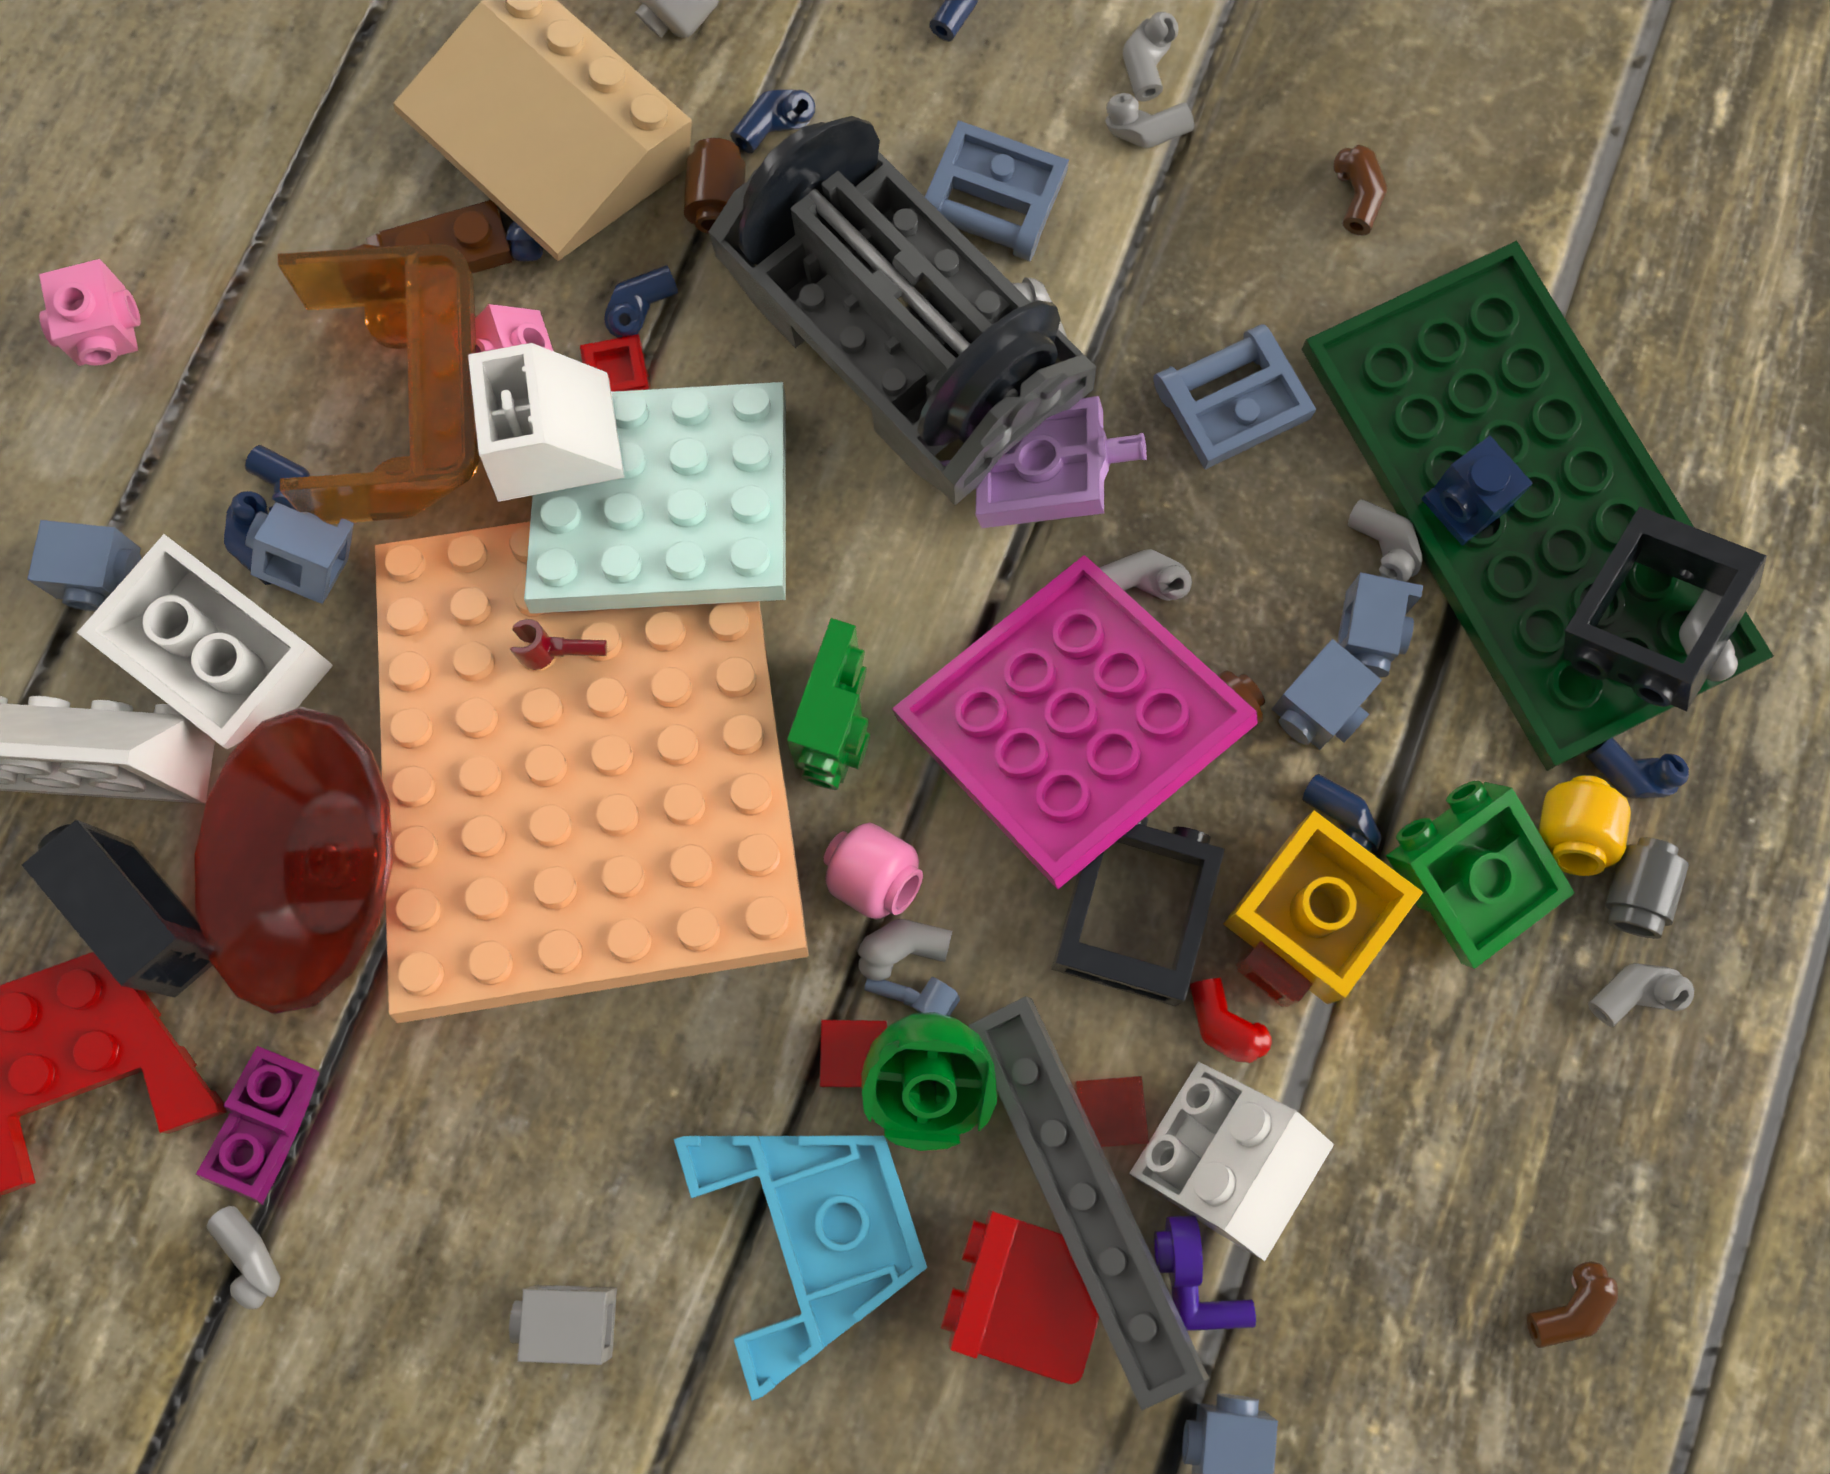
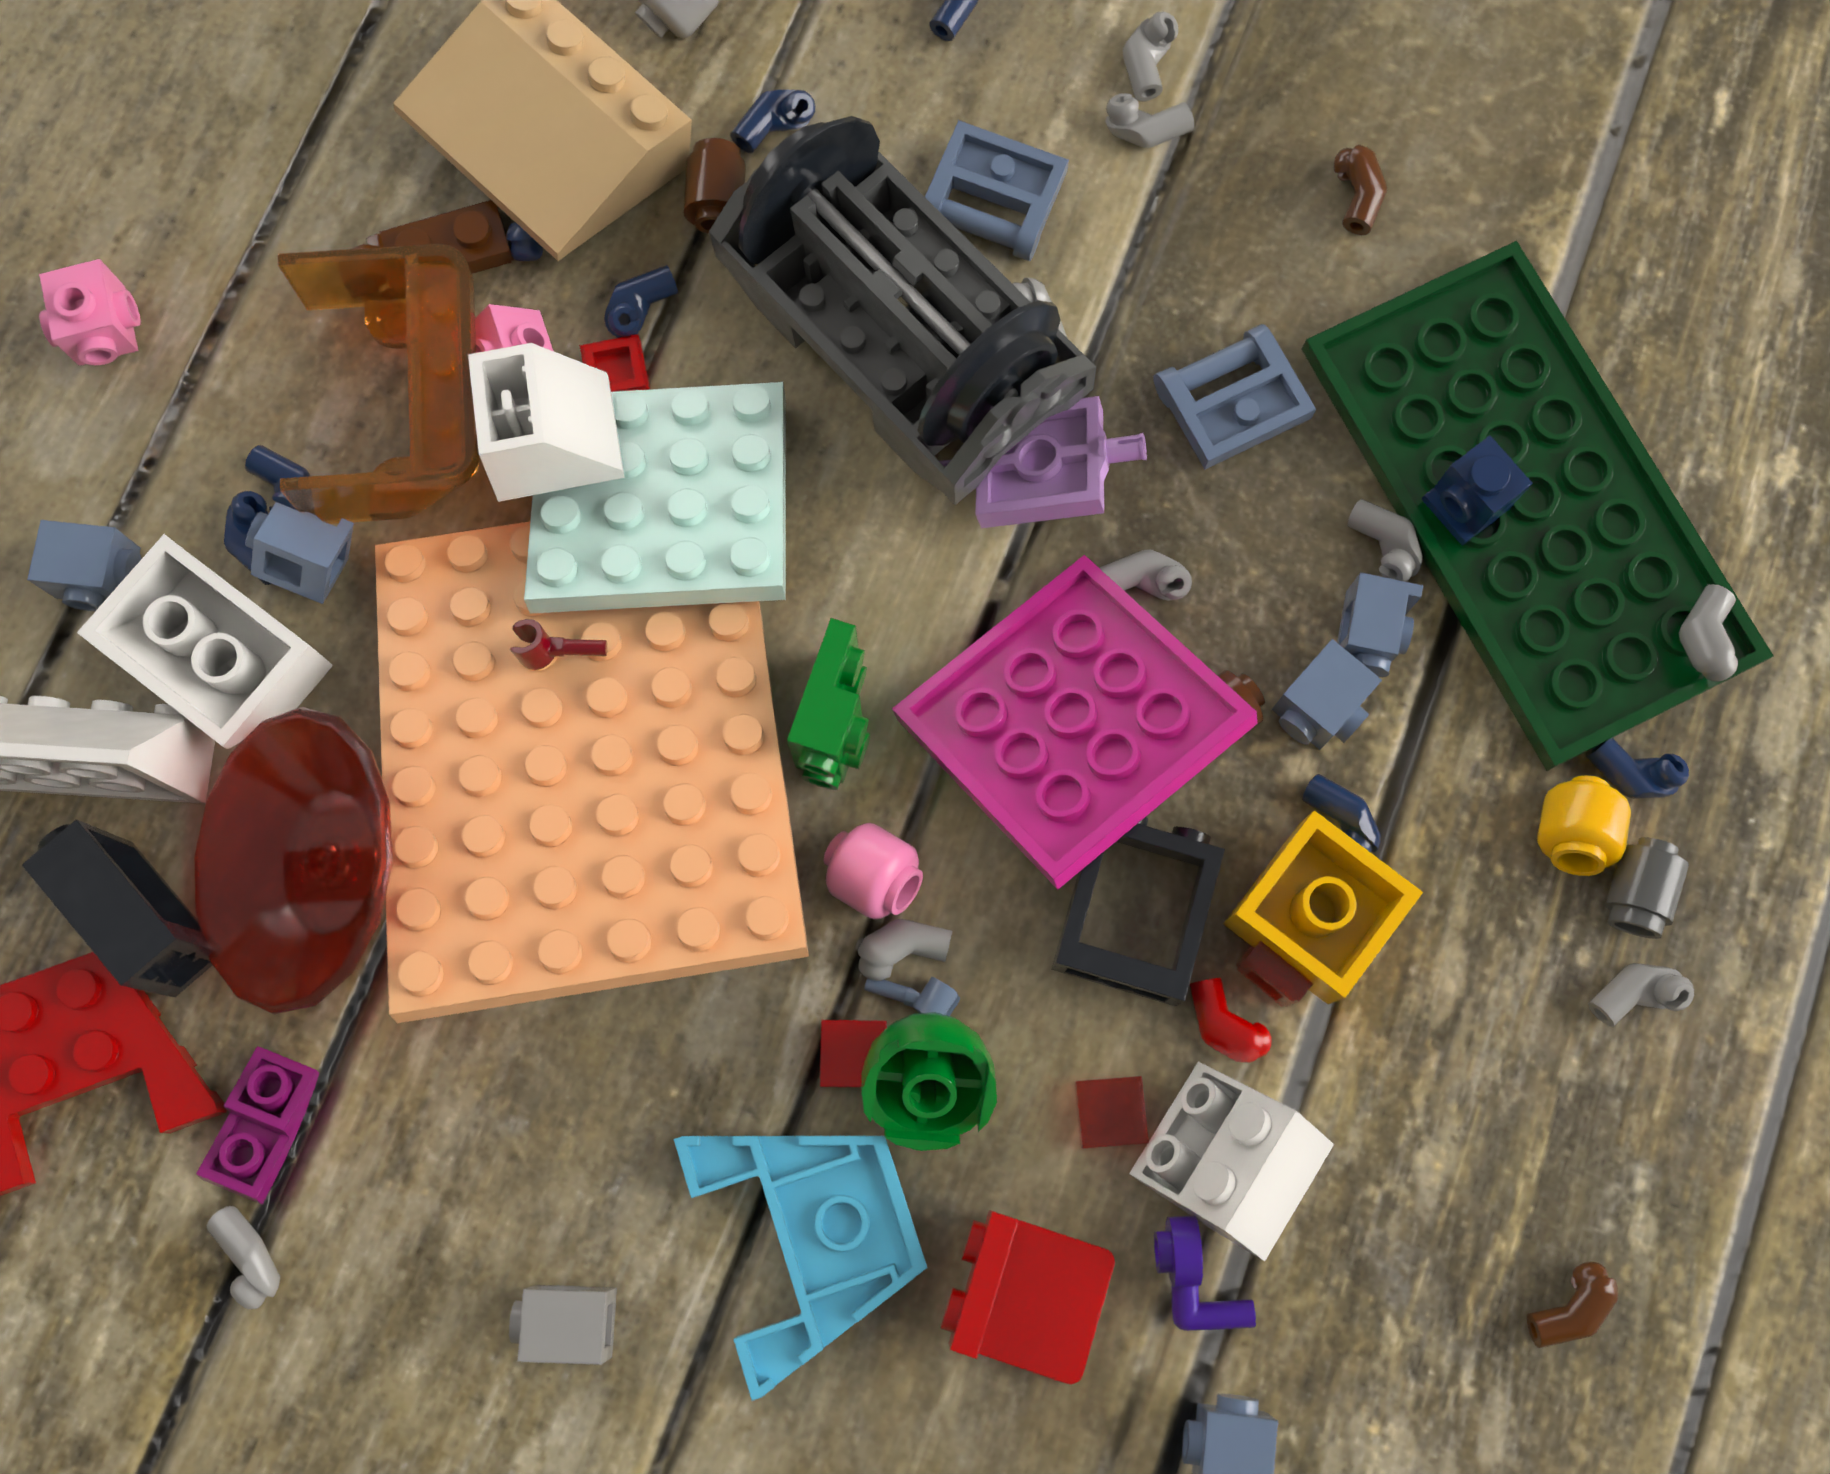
dark grey plate [968,996,1209,1410] -> none
green plate [1386,781,1575,969] -> none
black window [1564,507,1767,712] -> none

